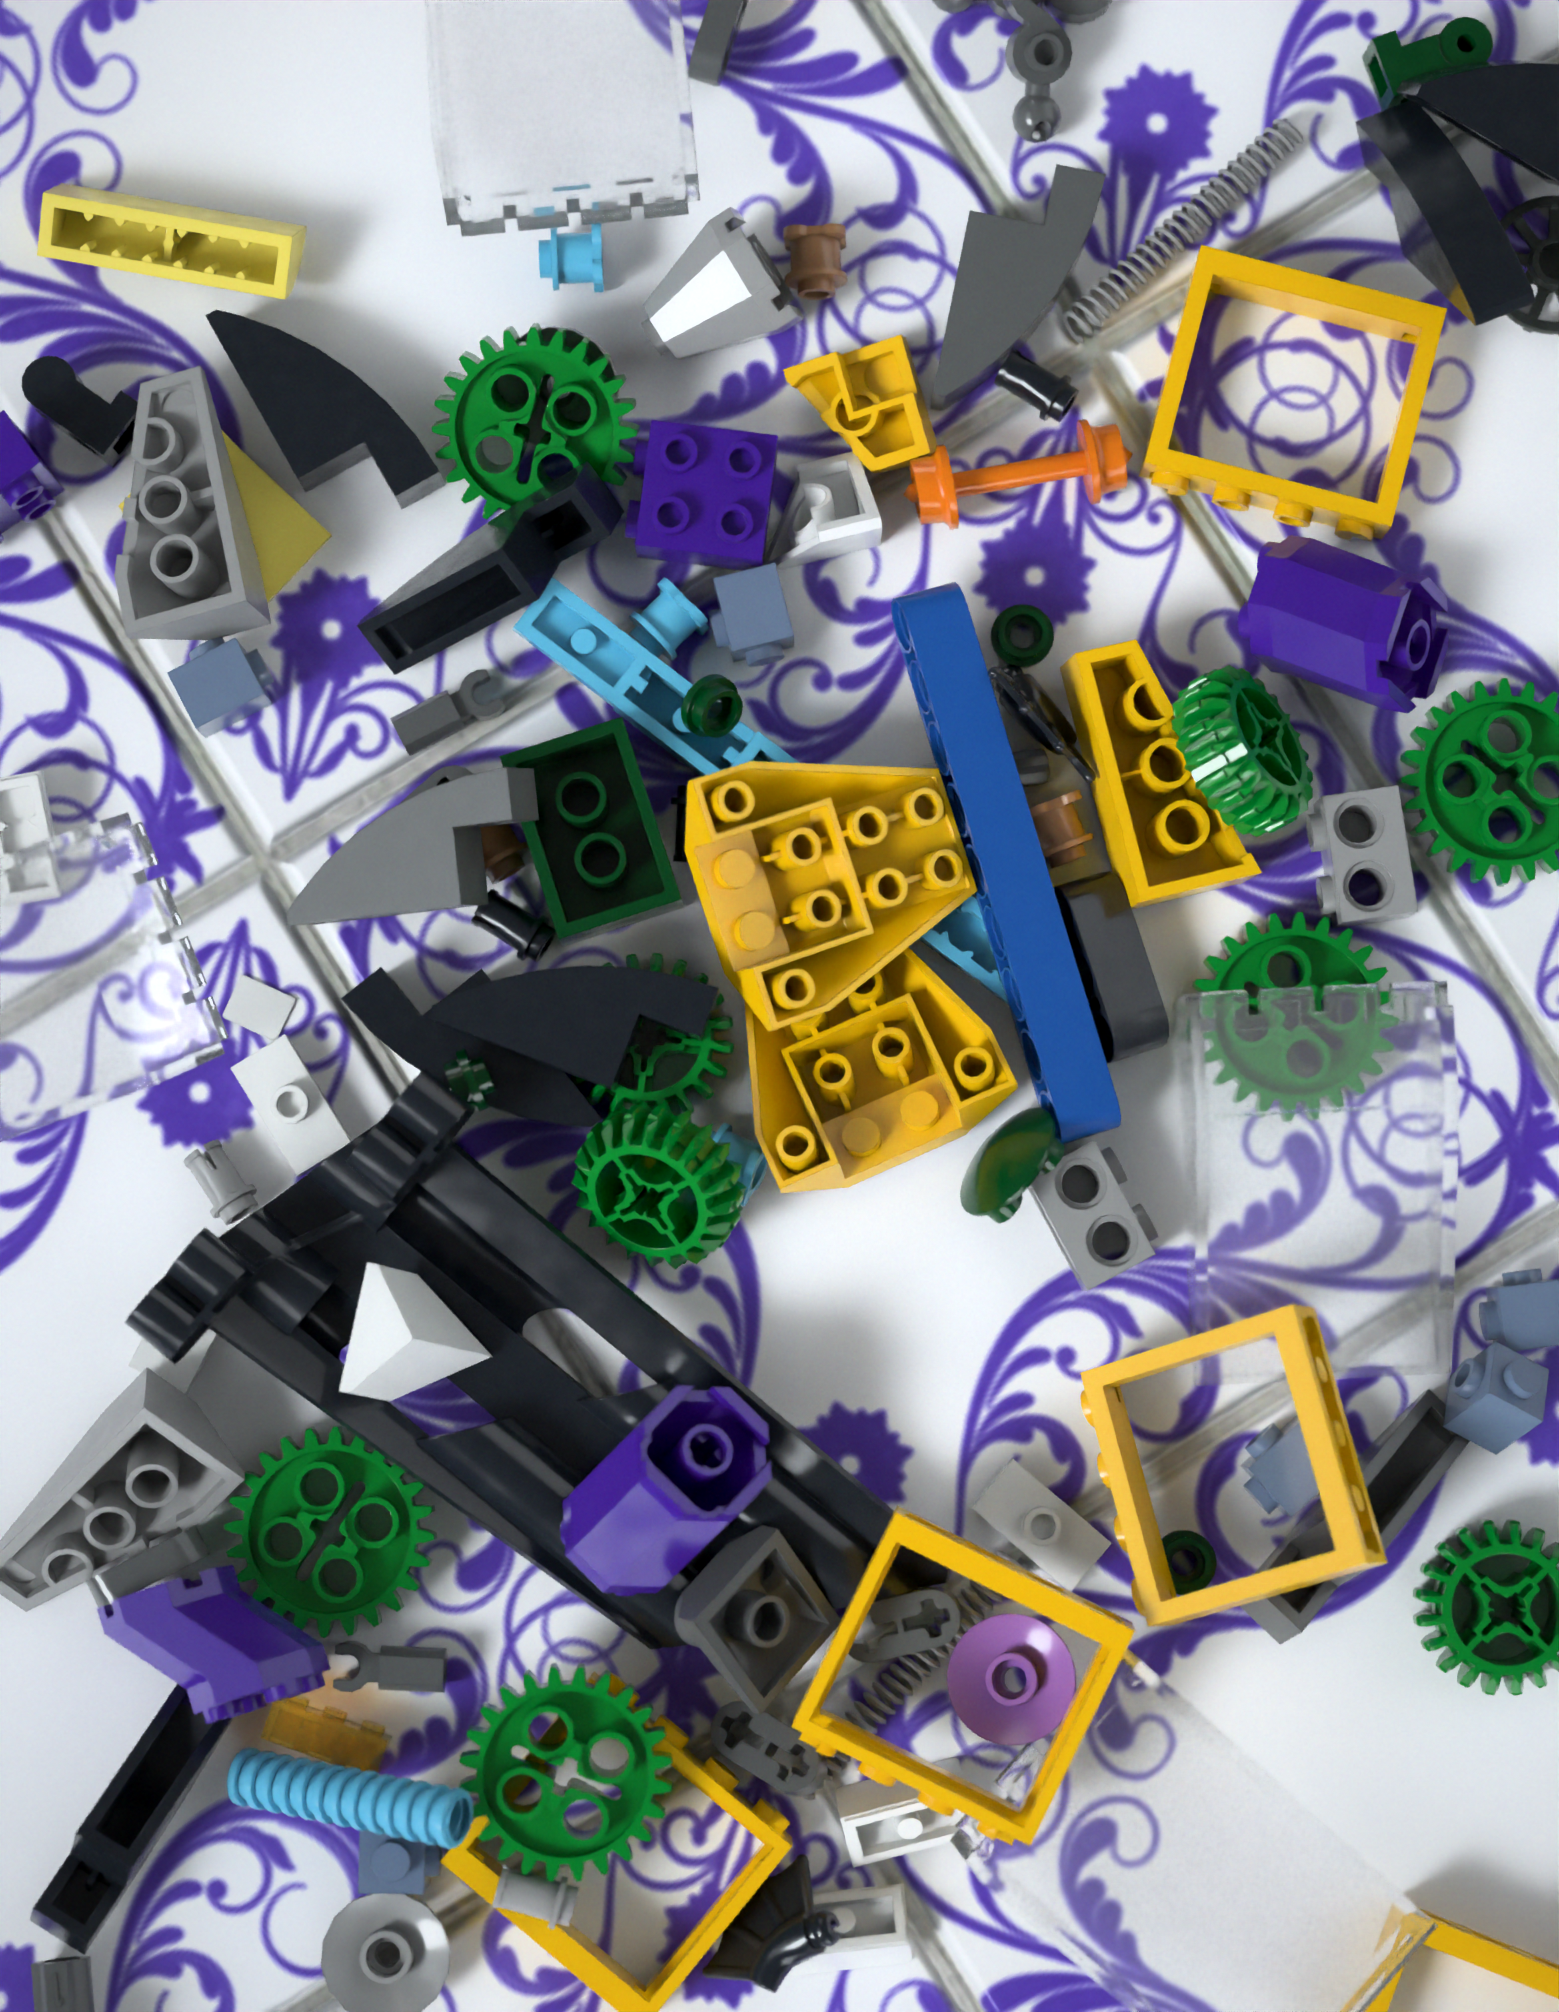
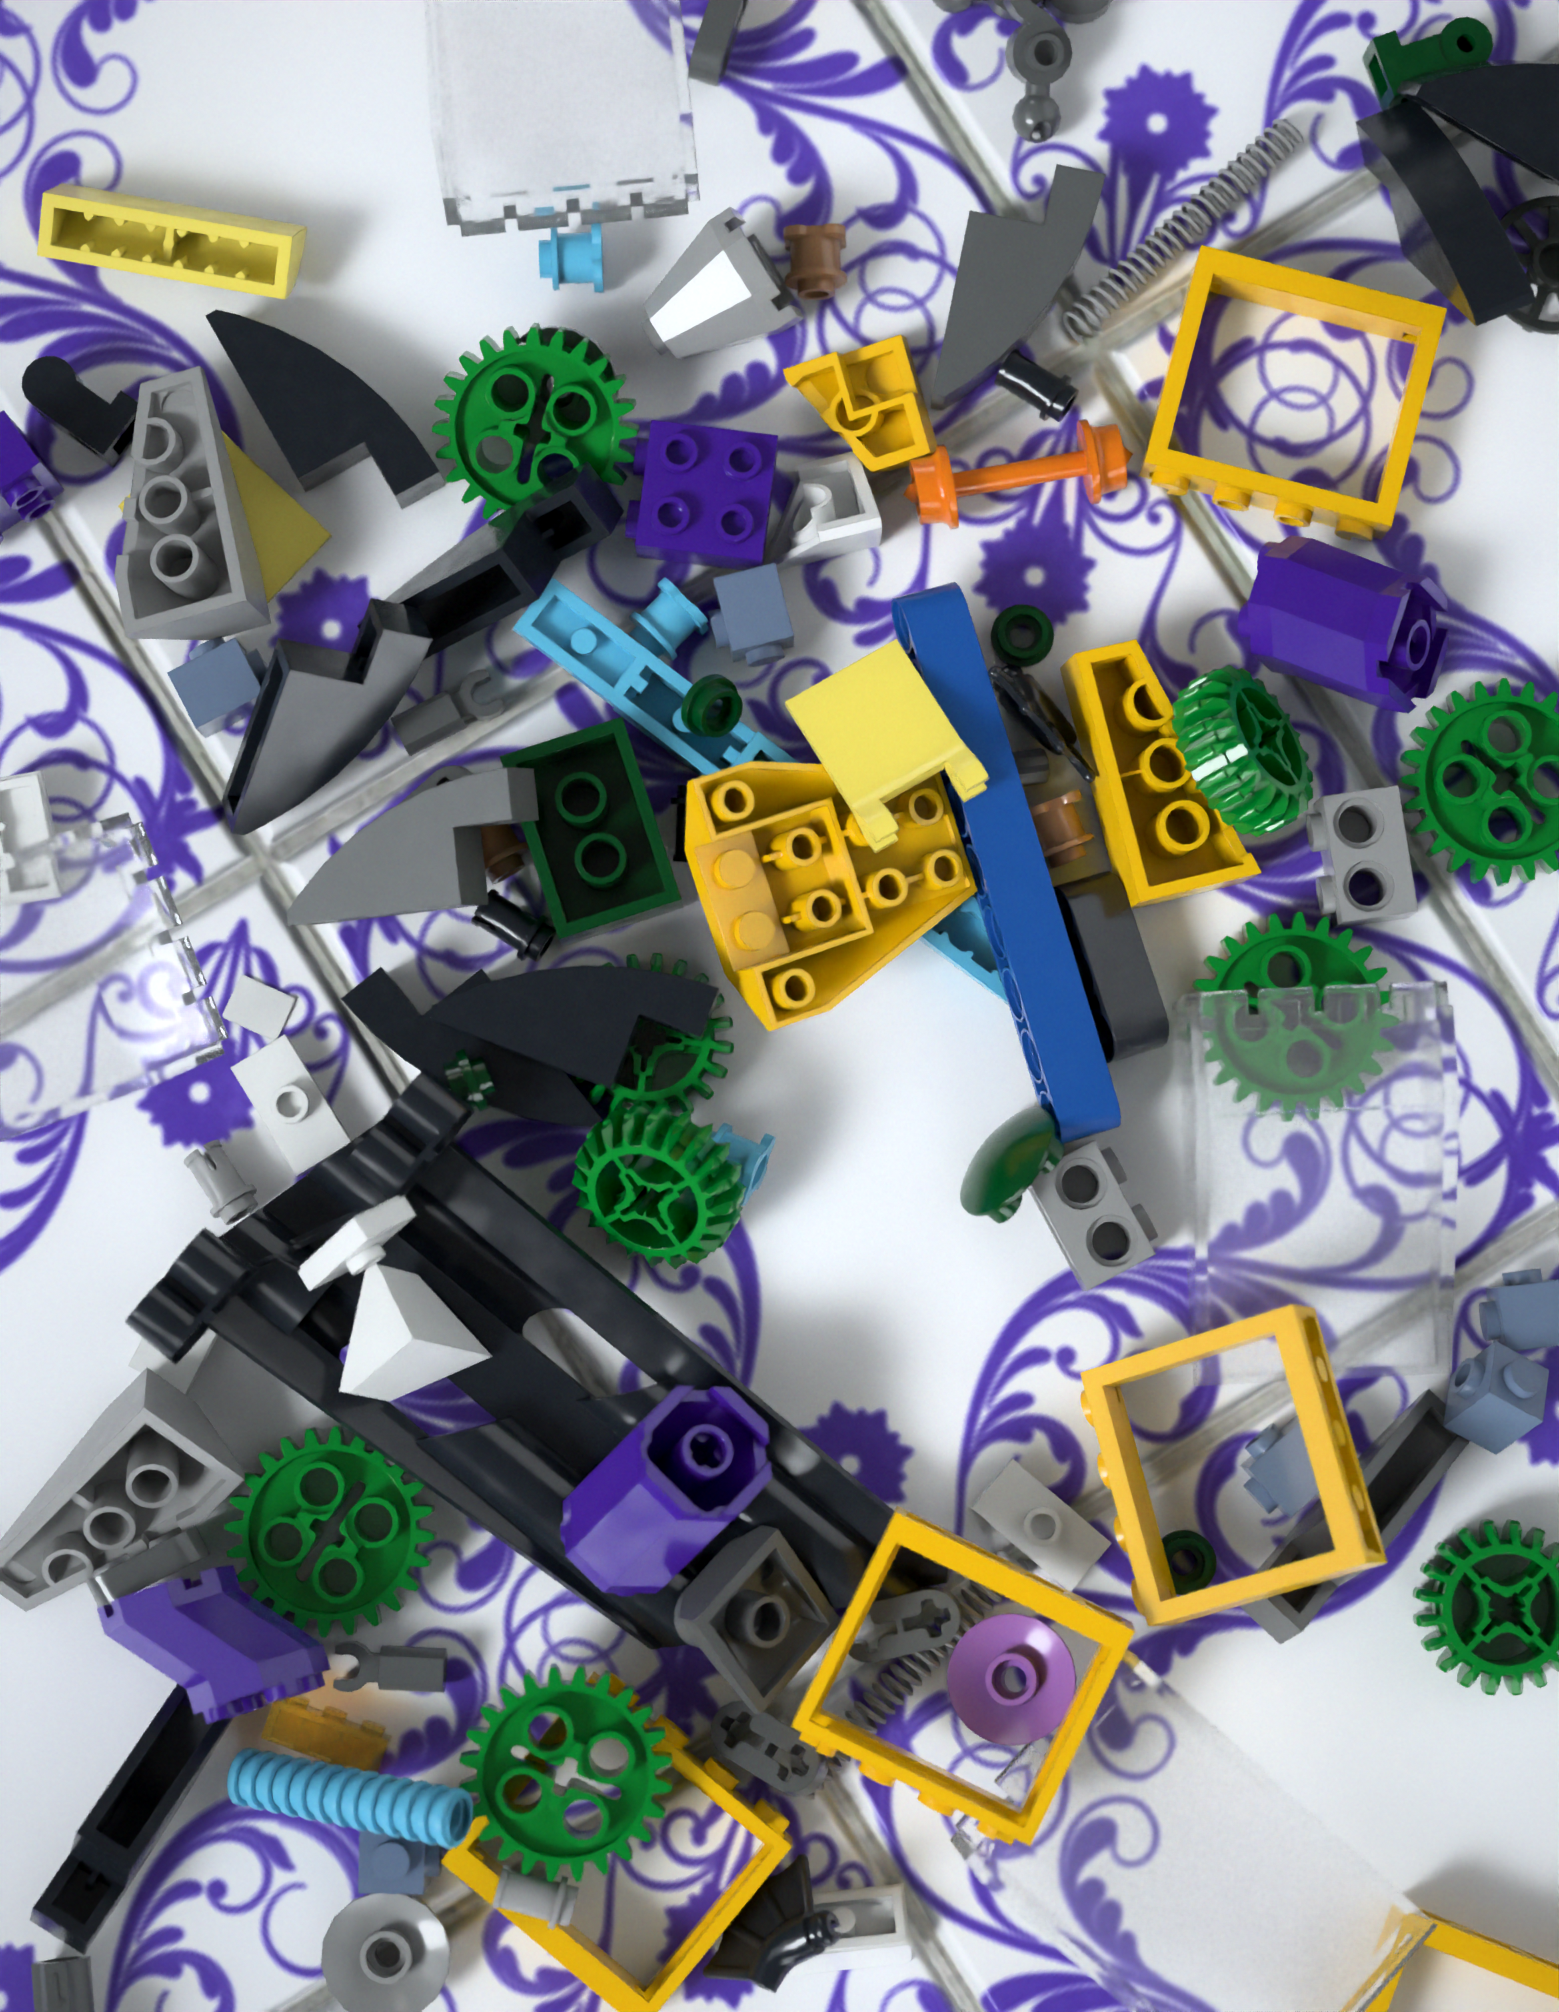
yellow wedge [744,947,1018,1193] -> none
white slope [834,1758,978,1868] -> none
none -> black slope [221,598,432,835]
none -> white plate [298,1195,416,1291]
none -> light yellow flag [785,639,989,853]

